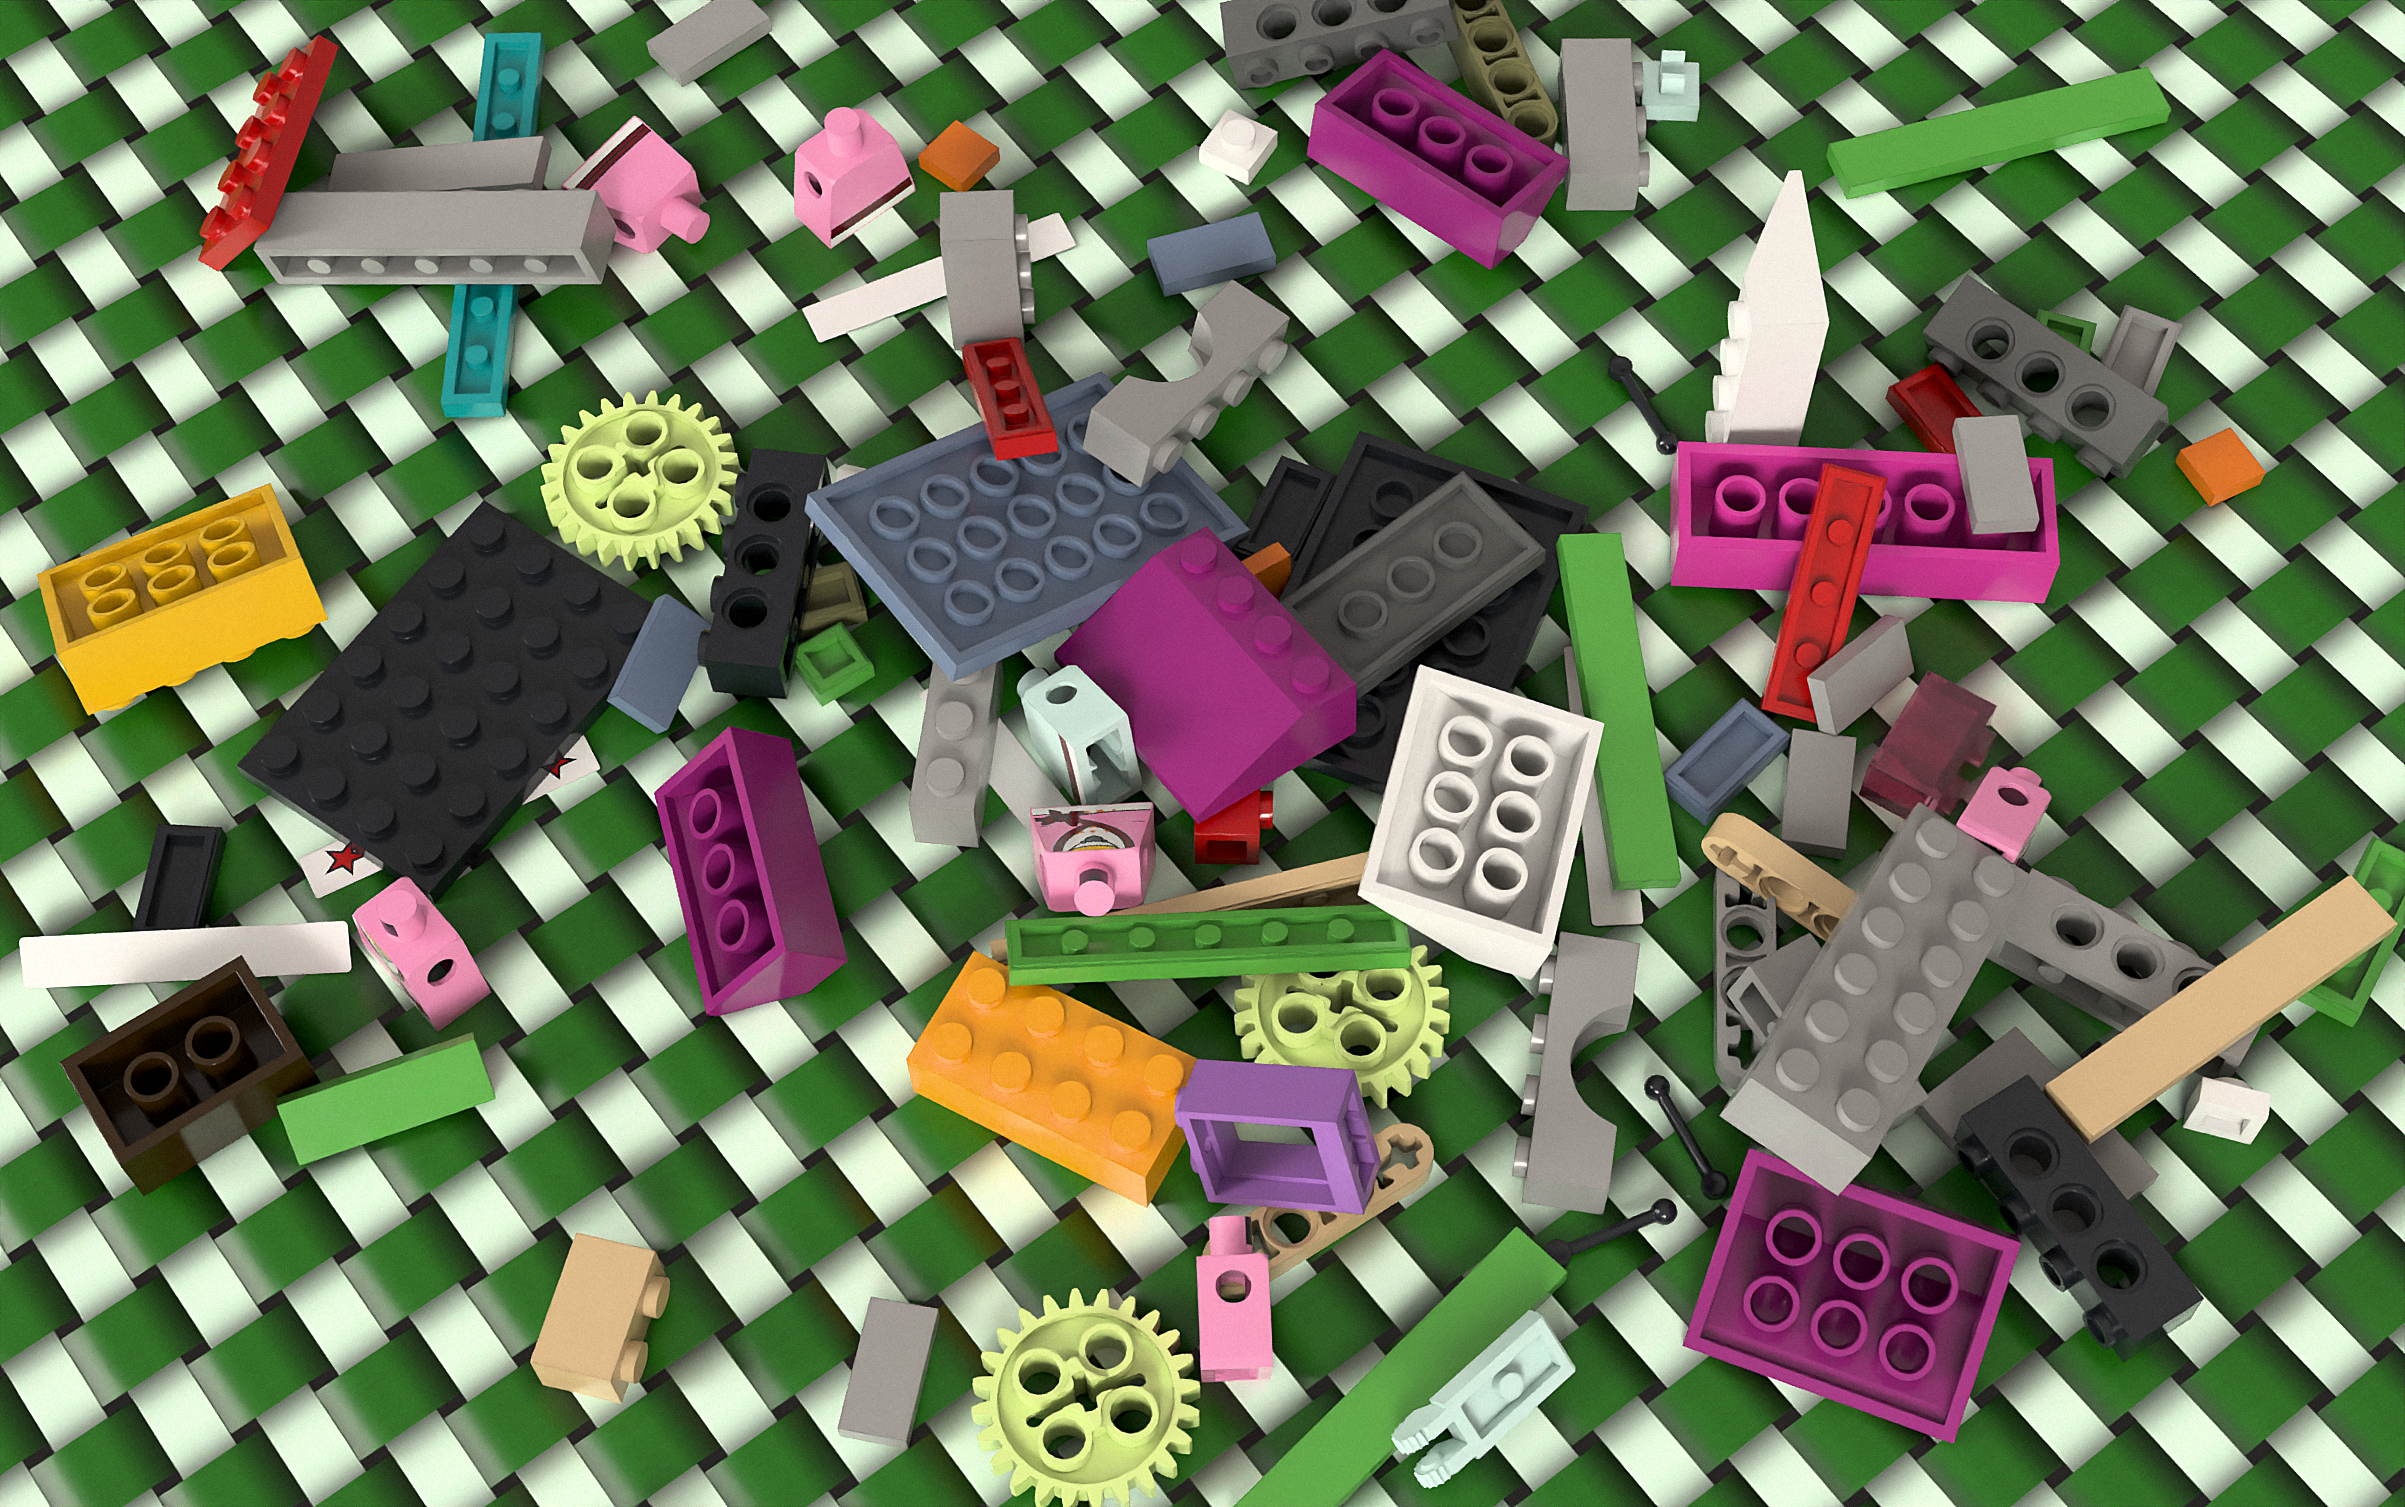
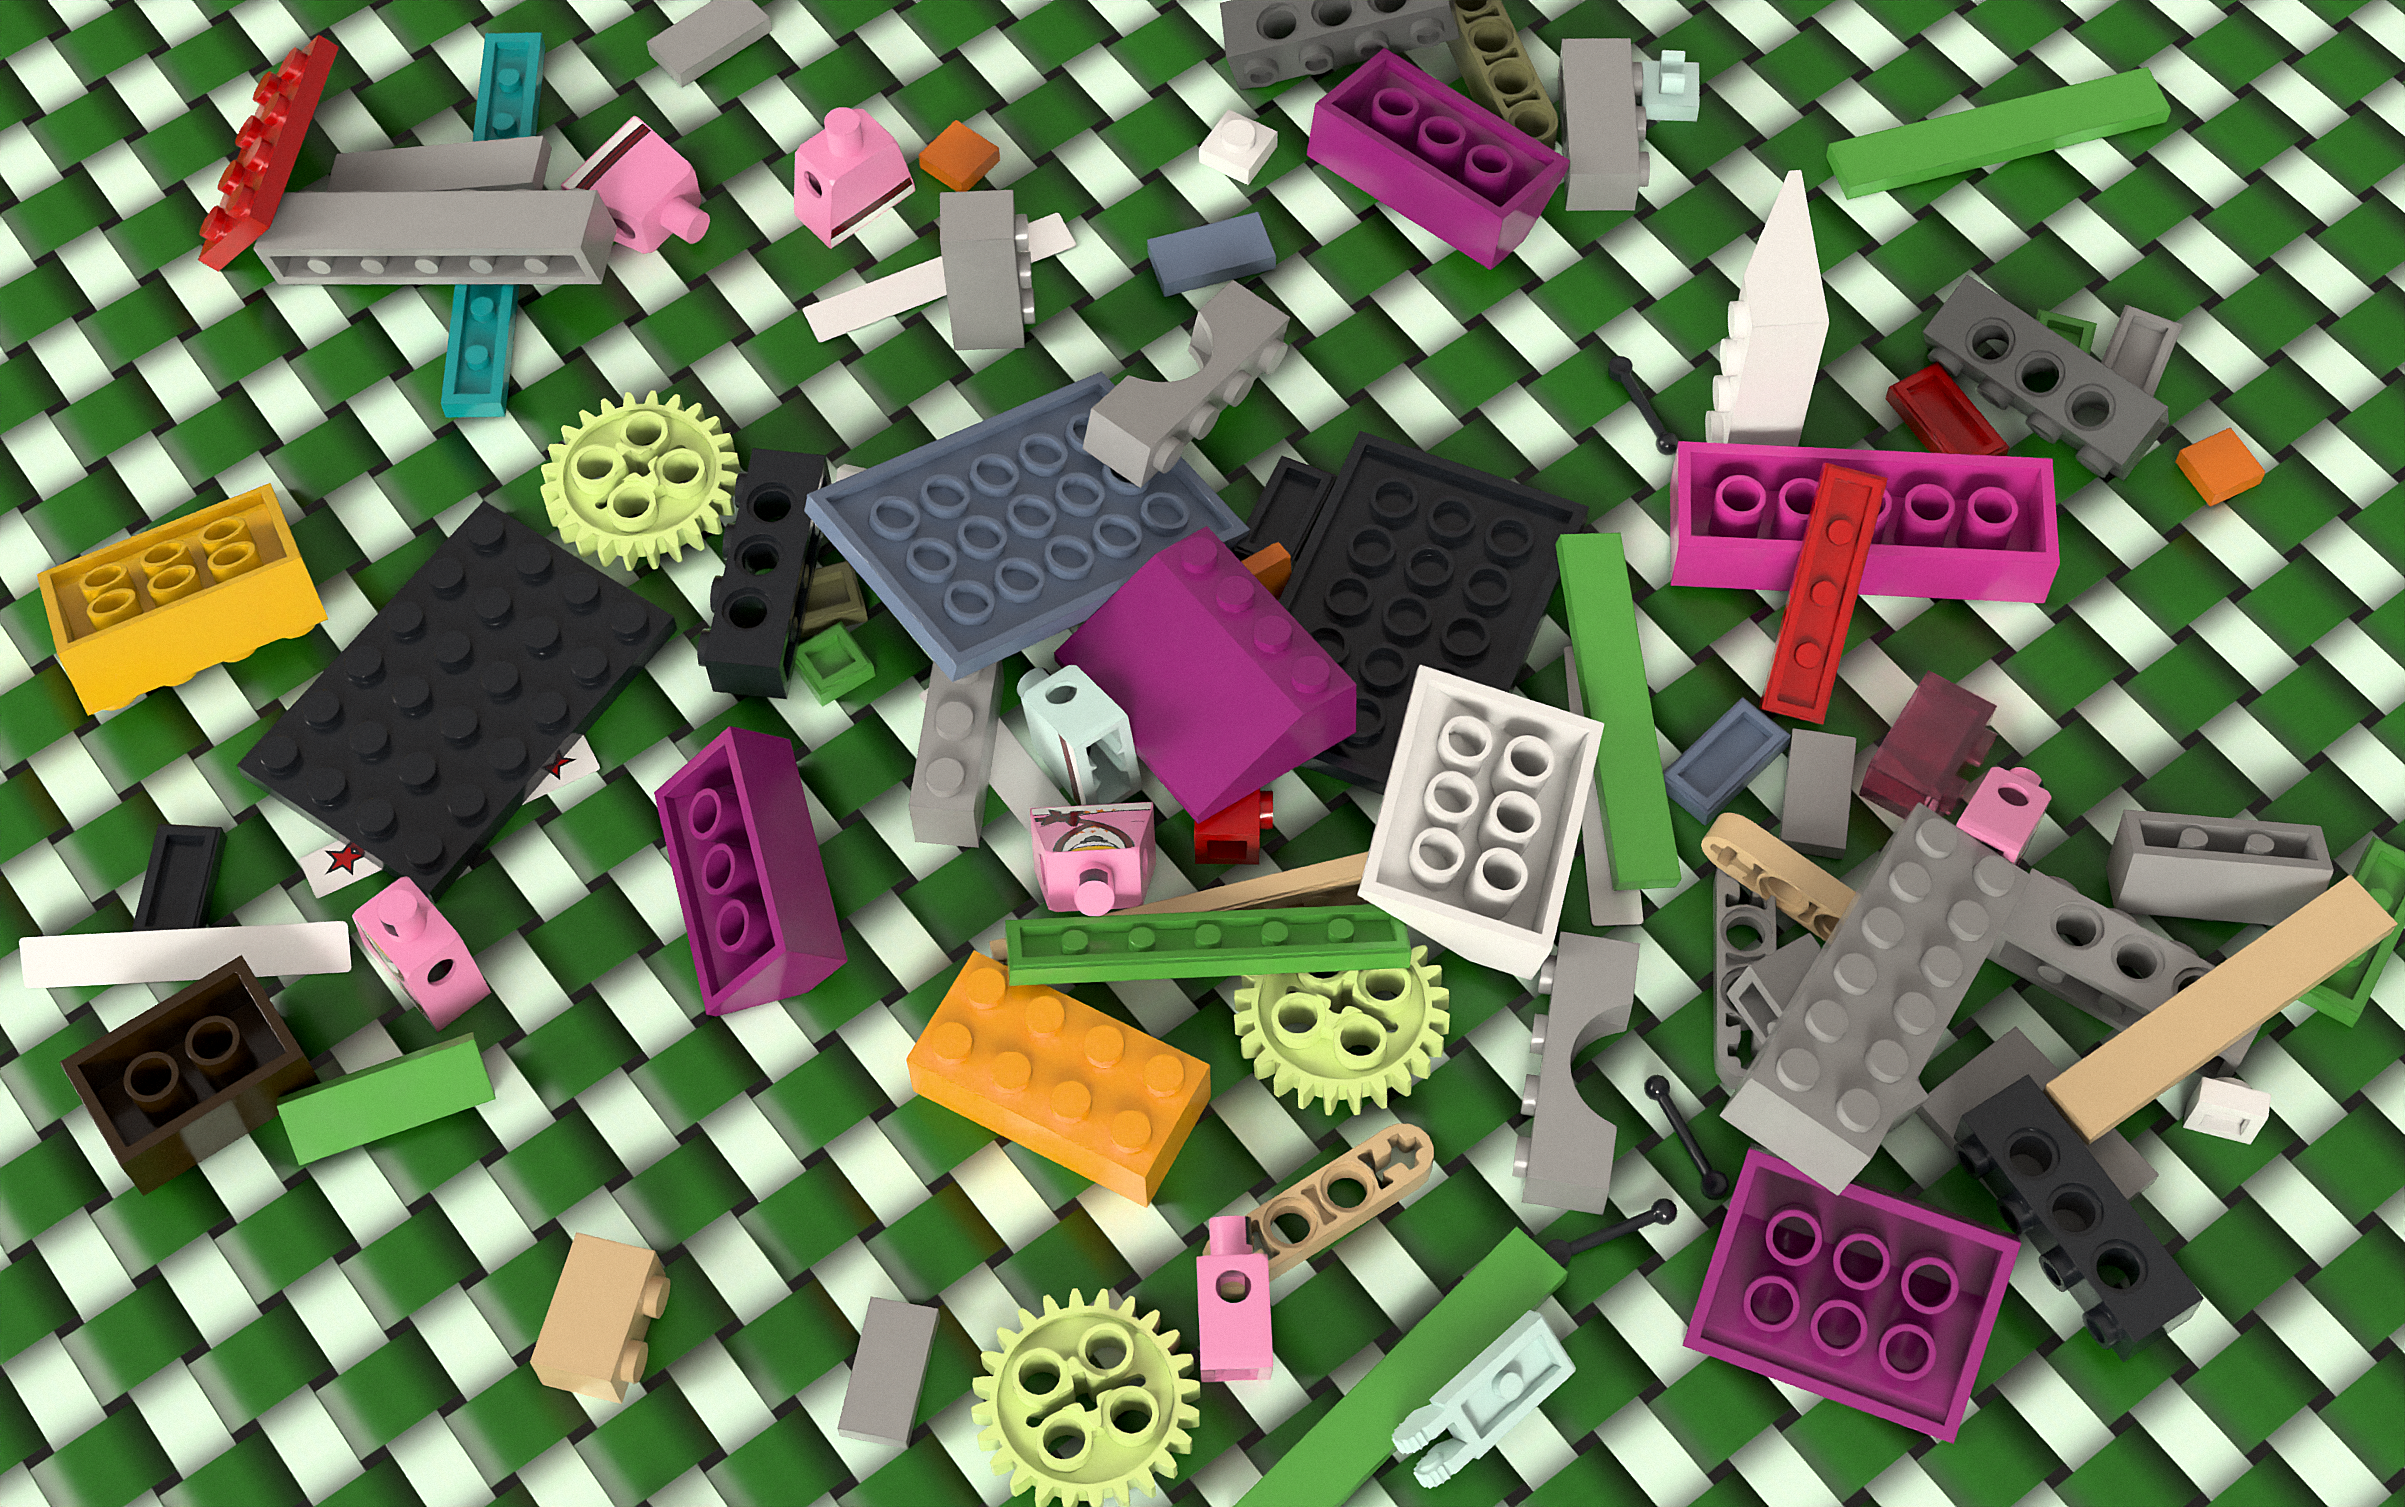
sand blue tile [607,593,712,734] -> none
red tile [961,337,1058,461] -> none
medium lavender window [1174,1059,1381,1215] -> none
dark grey tile [1280,471,1546,701] -> none
light grey tile [1807,614,1914,735] -> none
light grey tile [1952,415,2040,534] -> none
none -> light grey brick [2106,809,2334,926]

